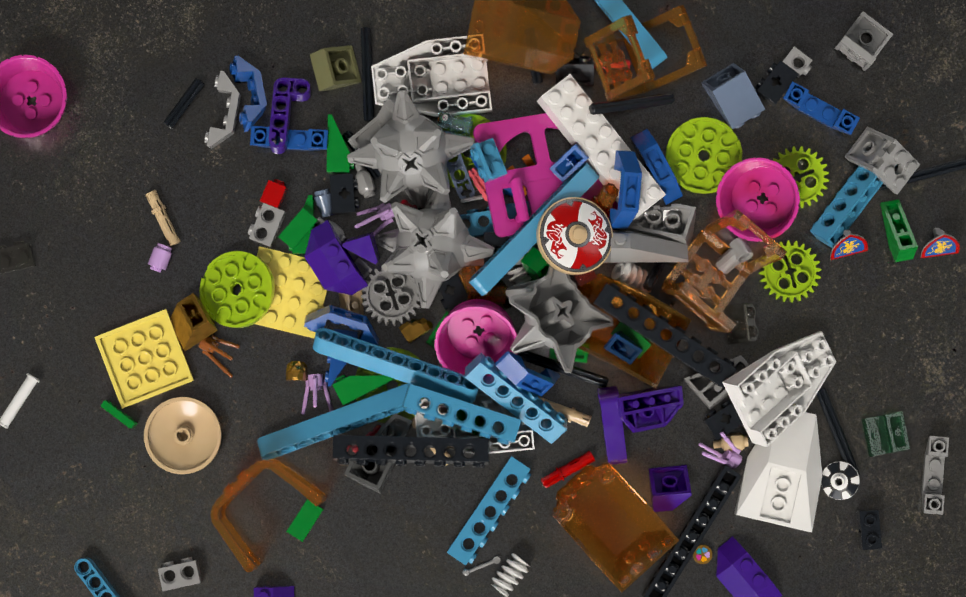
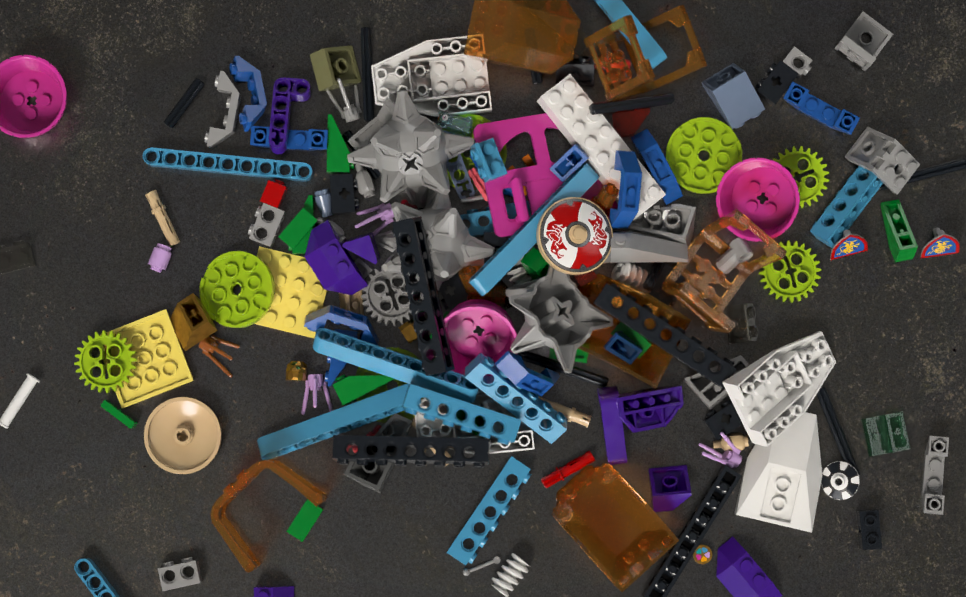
none -> lime gear [74,330,138,393]
none -> dark azure beam [143,147,314,182]
none -> light grey plant [326,78,362,123]
none -> black brick [392,216,455,376]
none -> clear red slope [611,108,650,138]

